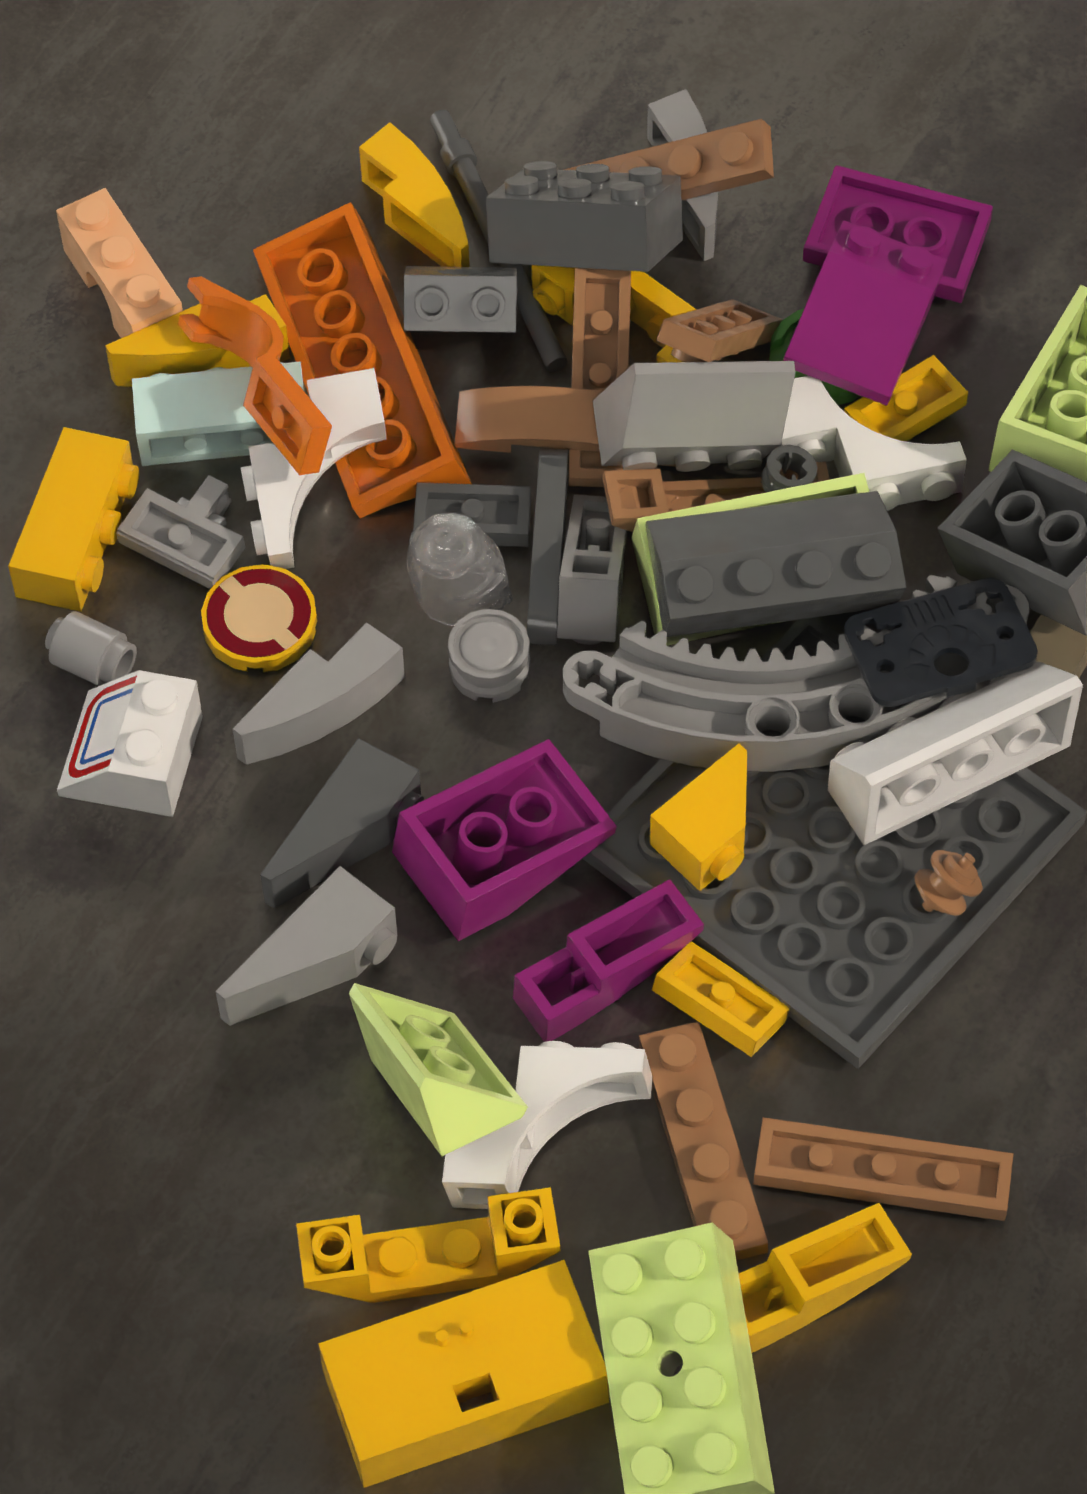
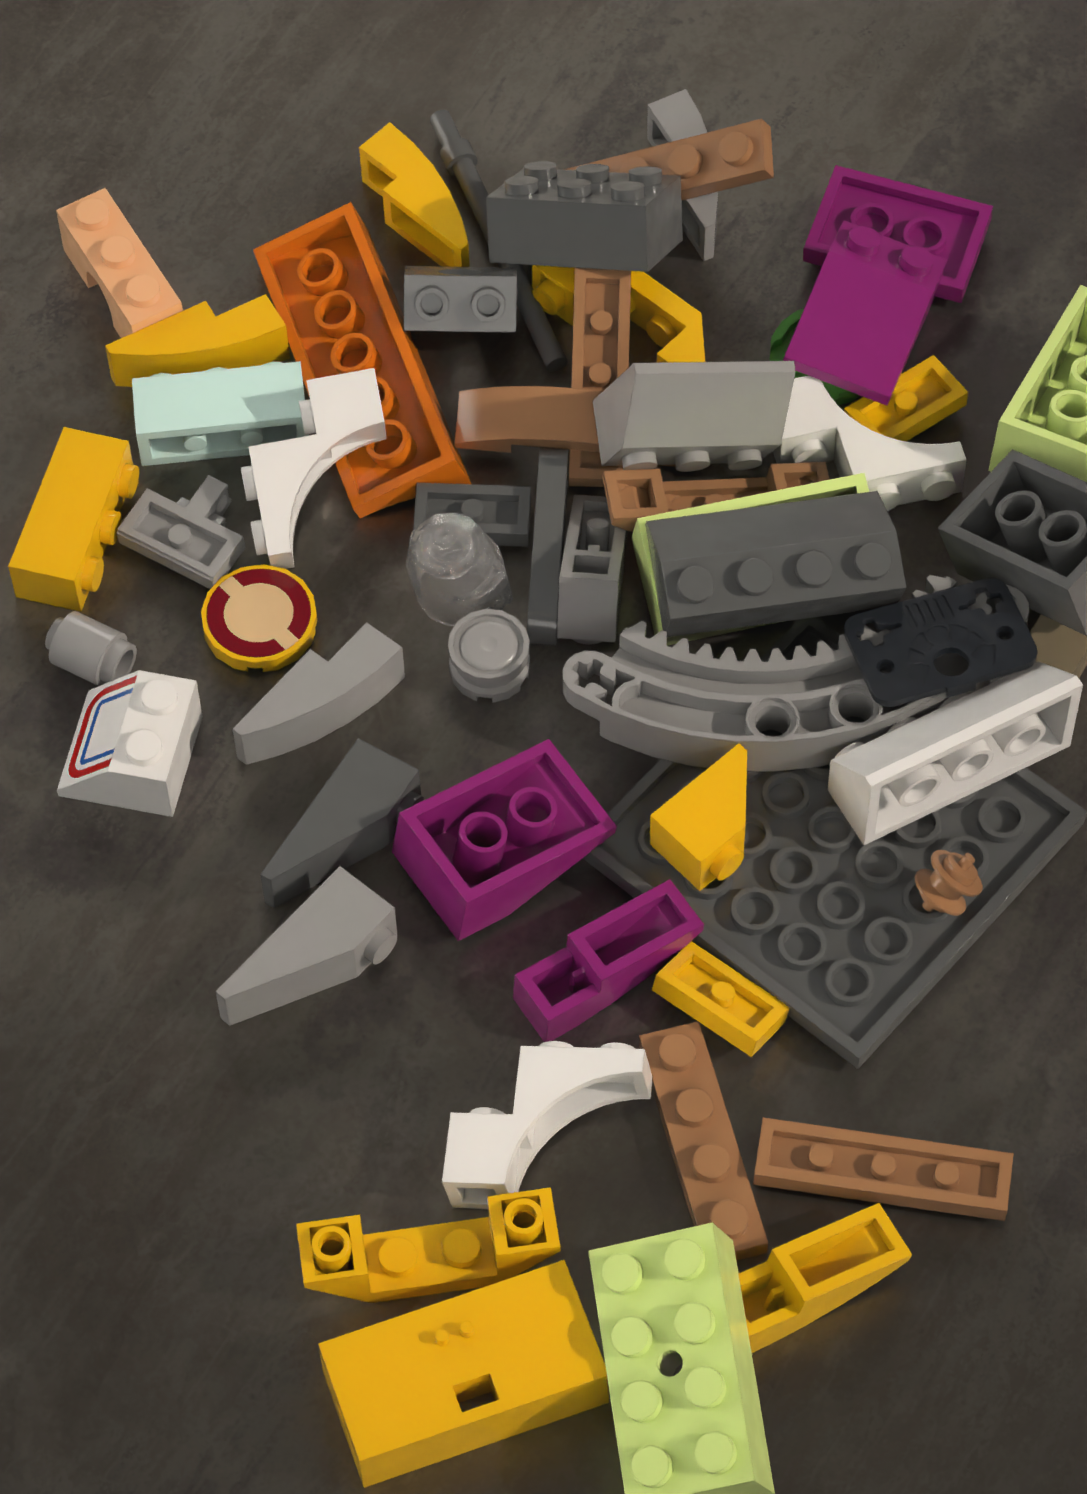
orange piece [178,276,332,475] -> none
yellowish green slope [349,983,528,1156] -> none
medium nougat plate [656,299,783,362] -> none
dark grey bush [761,445,817,492] -> none

